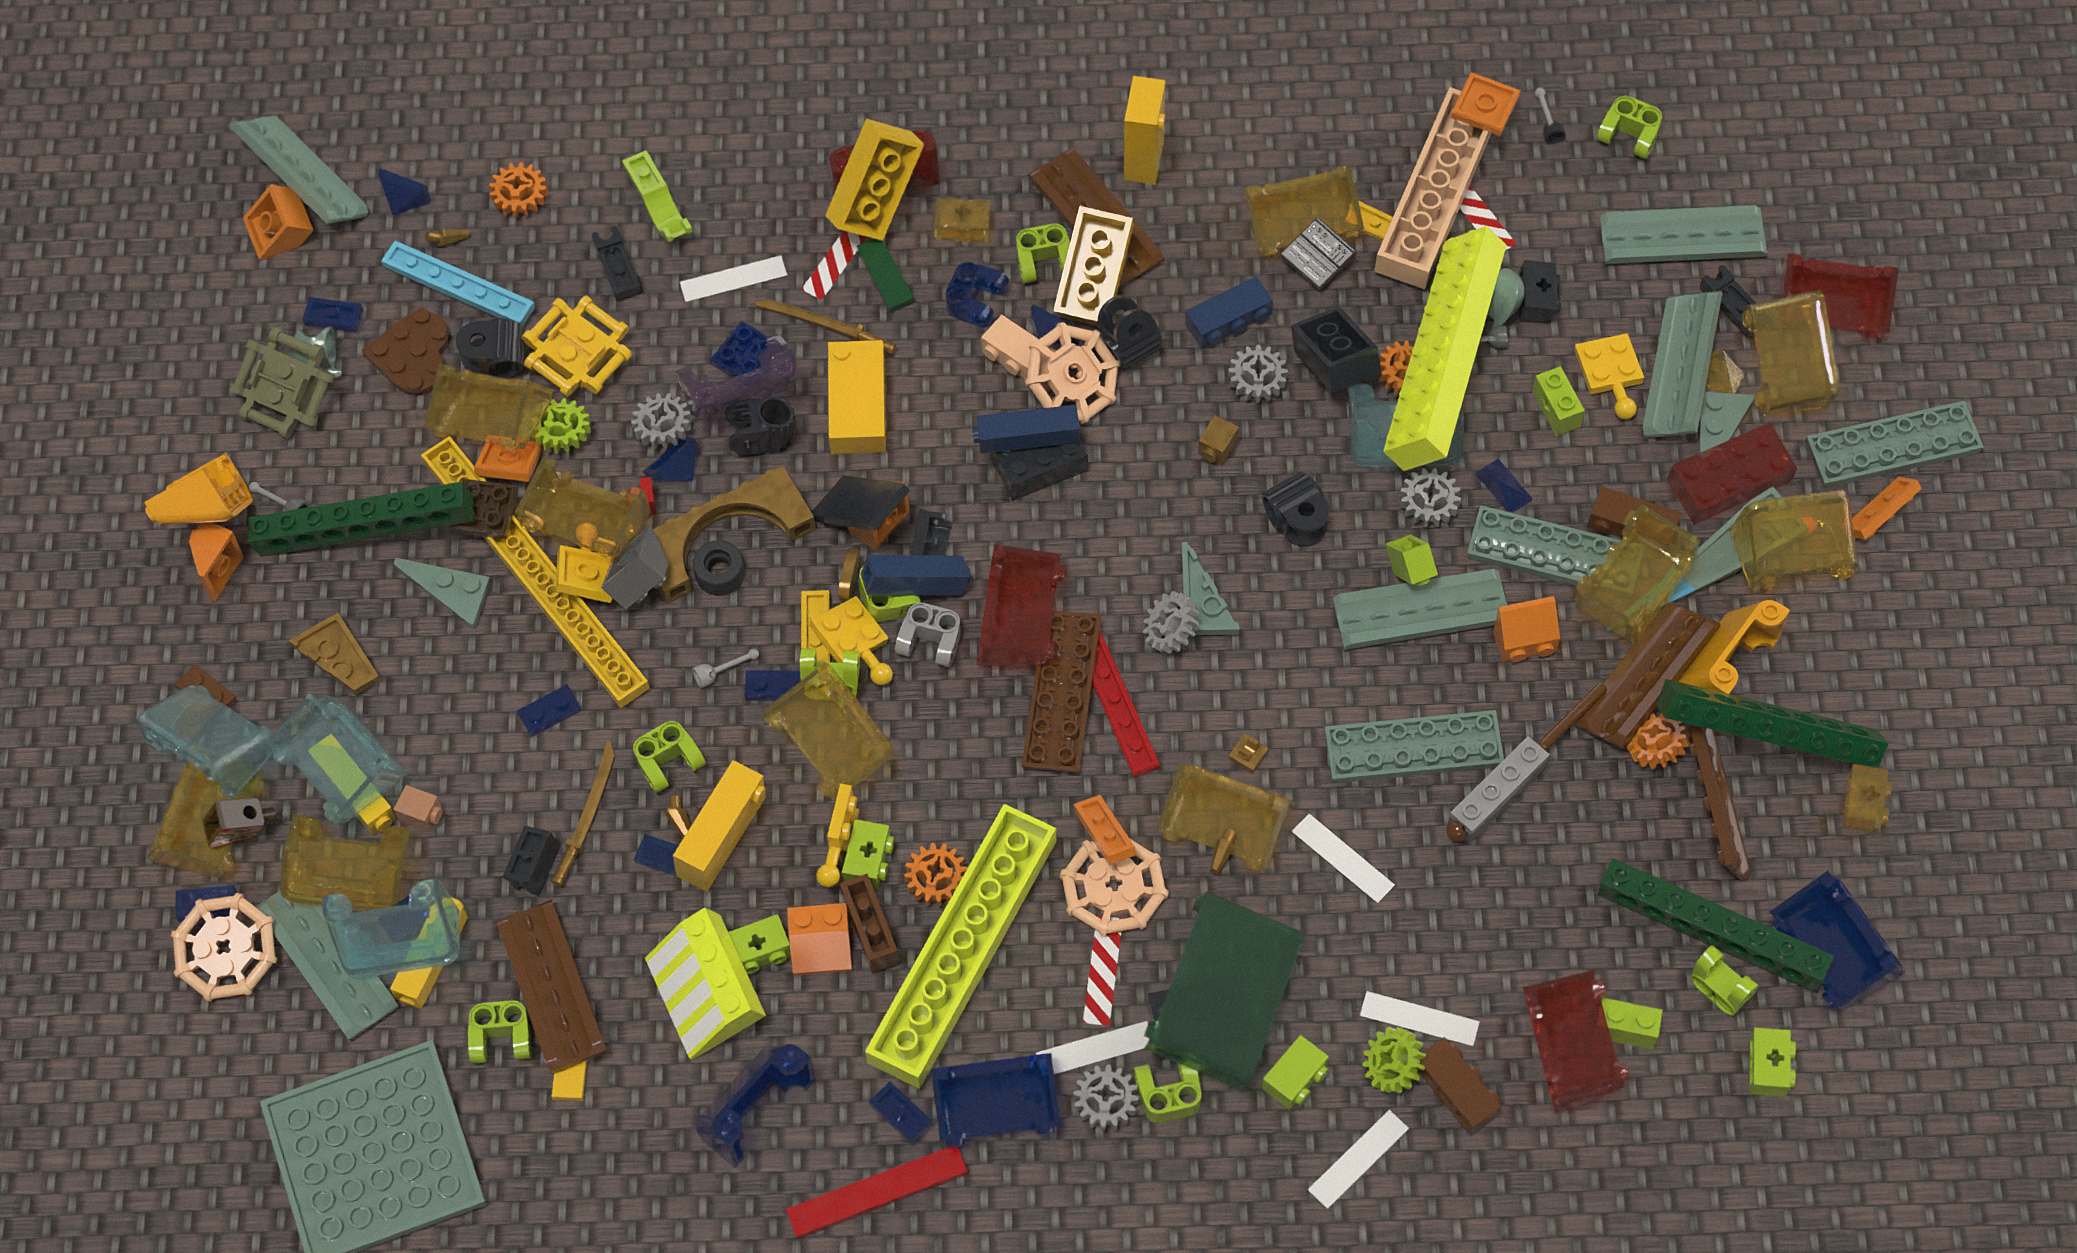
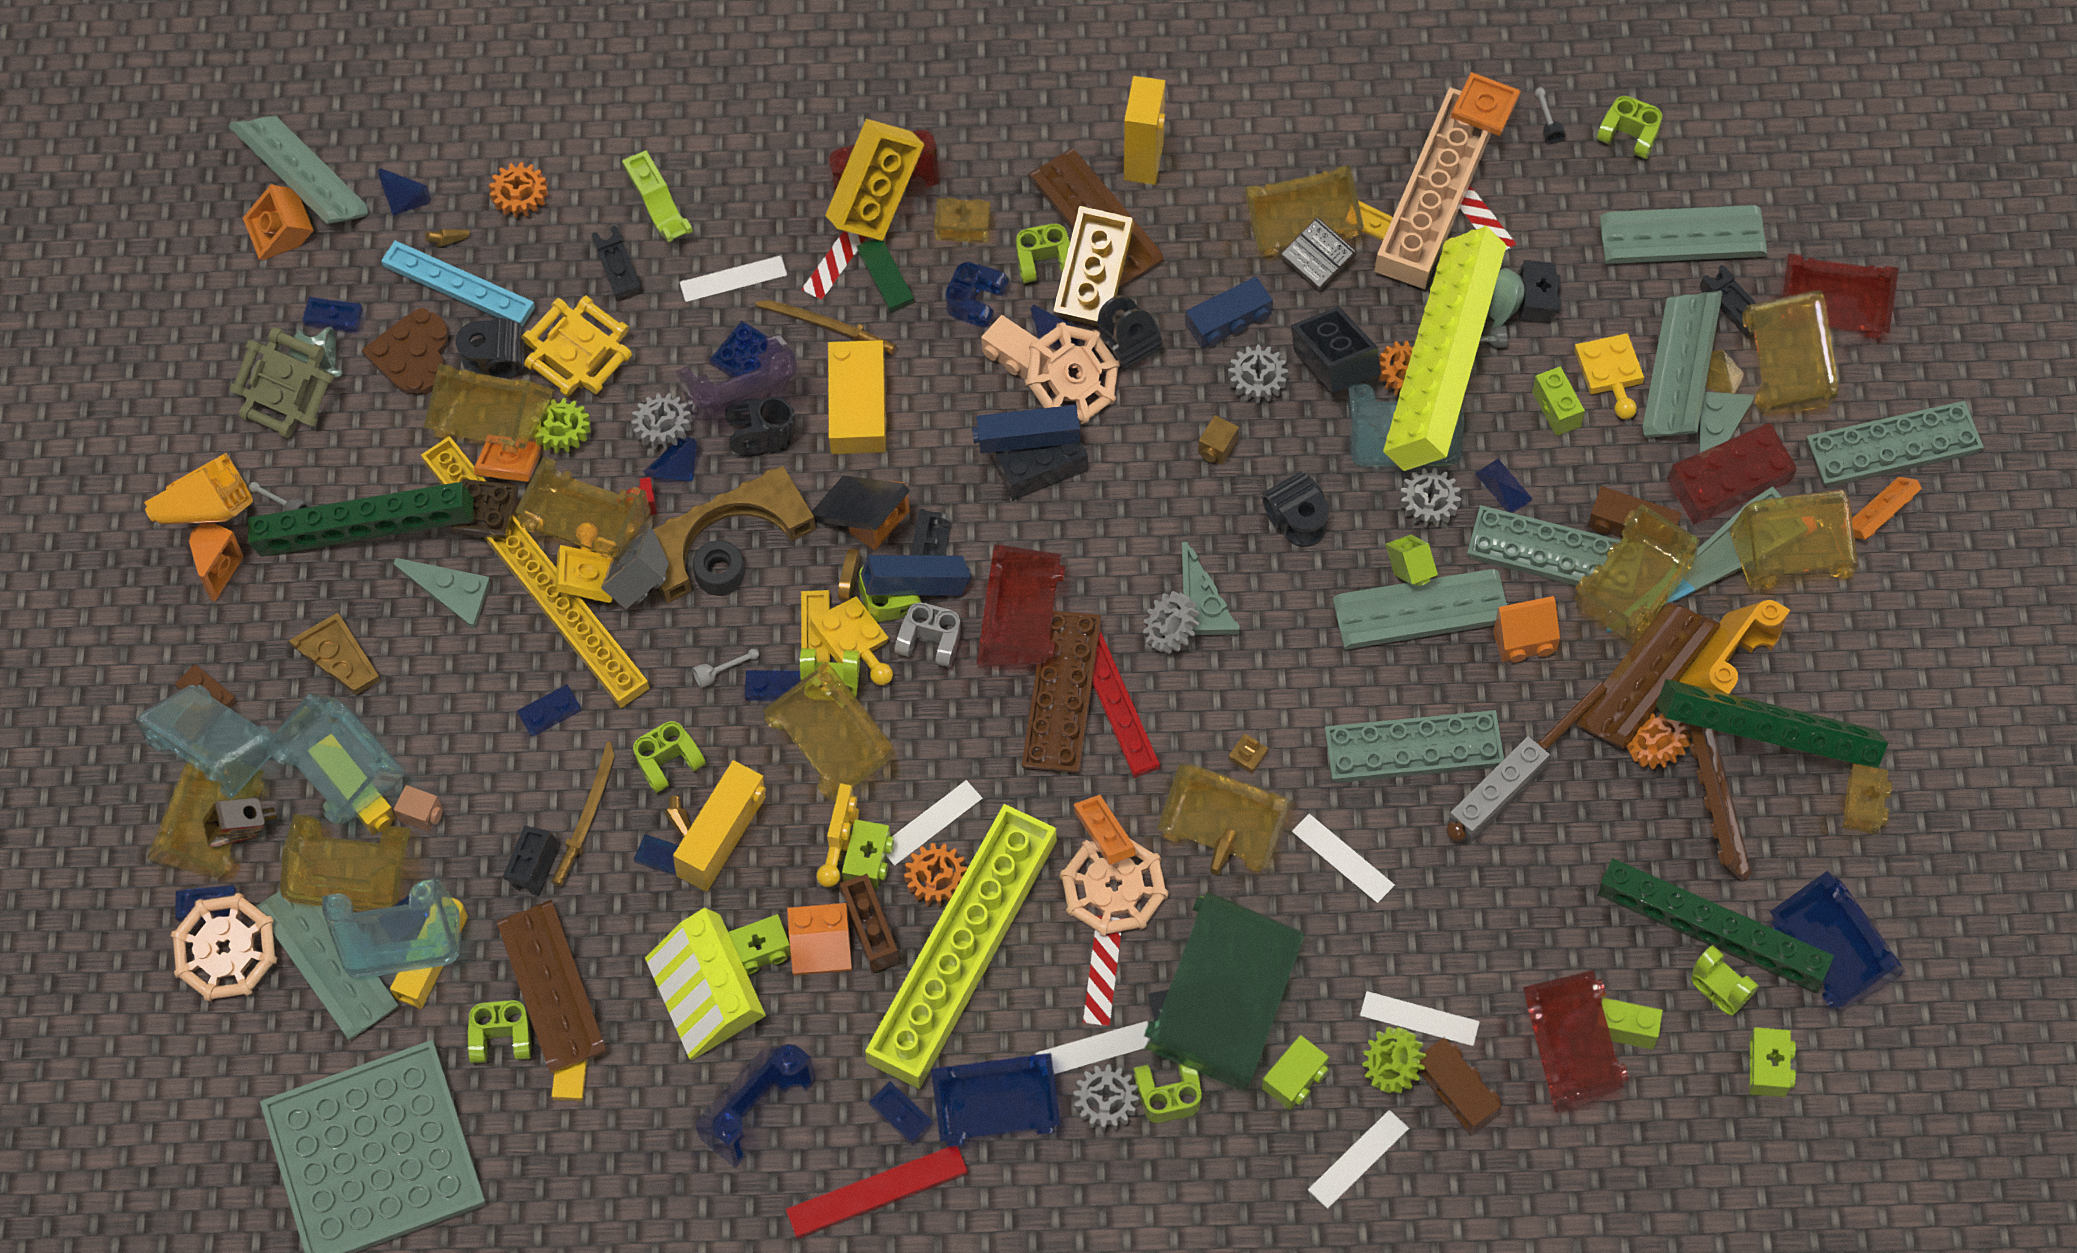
none -> white sticker [886,780,982,865]

